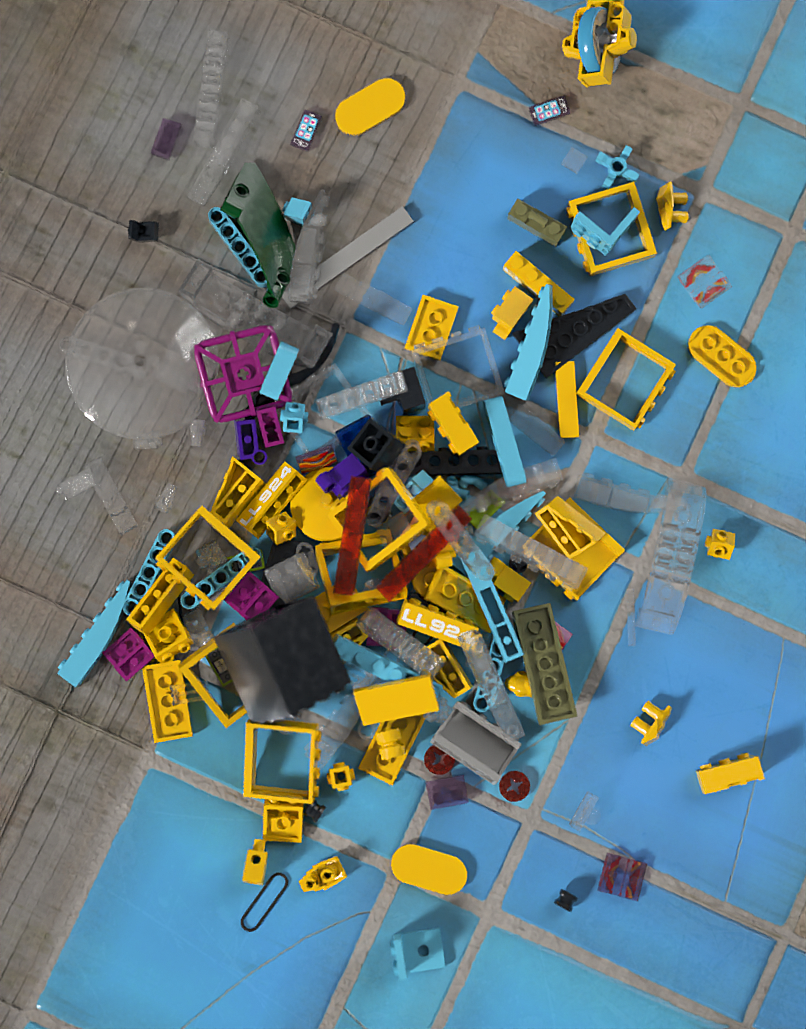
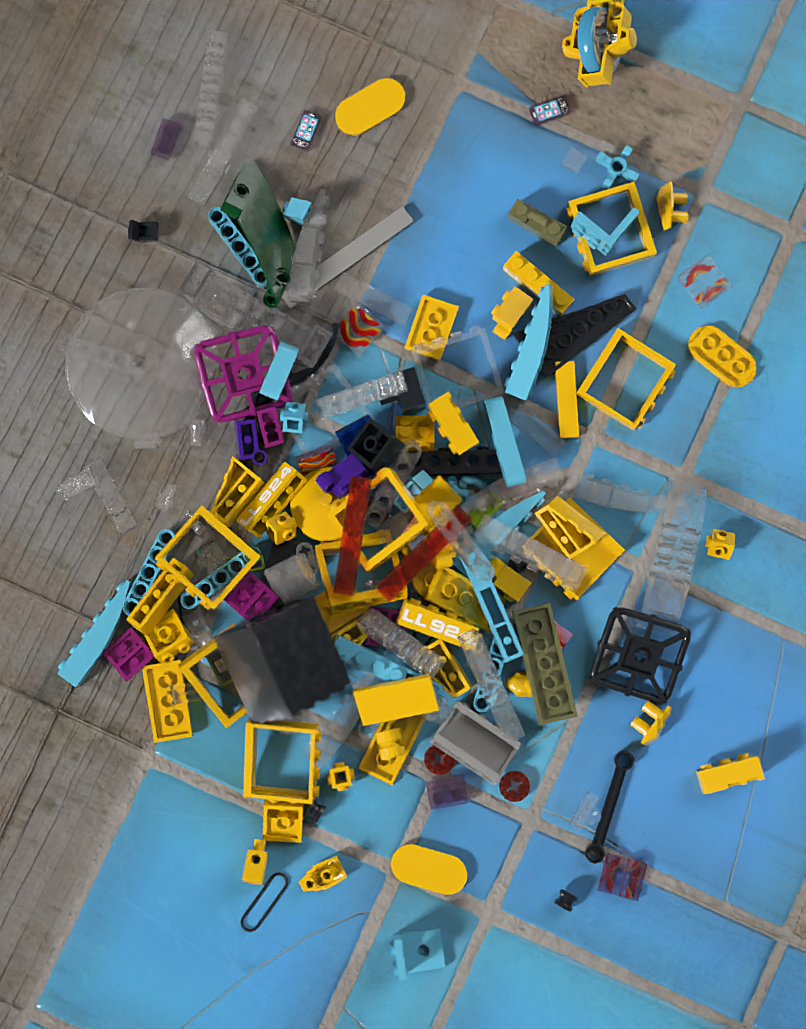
none -> clear piece [174,511,210,539]
none -> slope [337,302,386,357]
none -> black piece [584,750,634,863]
none -> black plate [589,606,692,704]

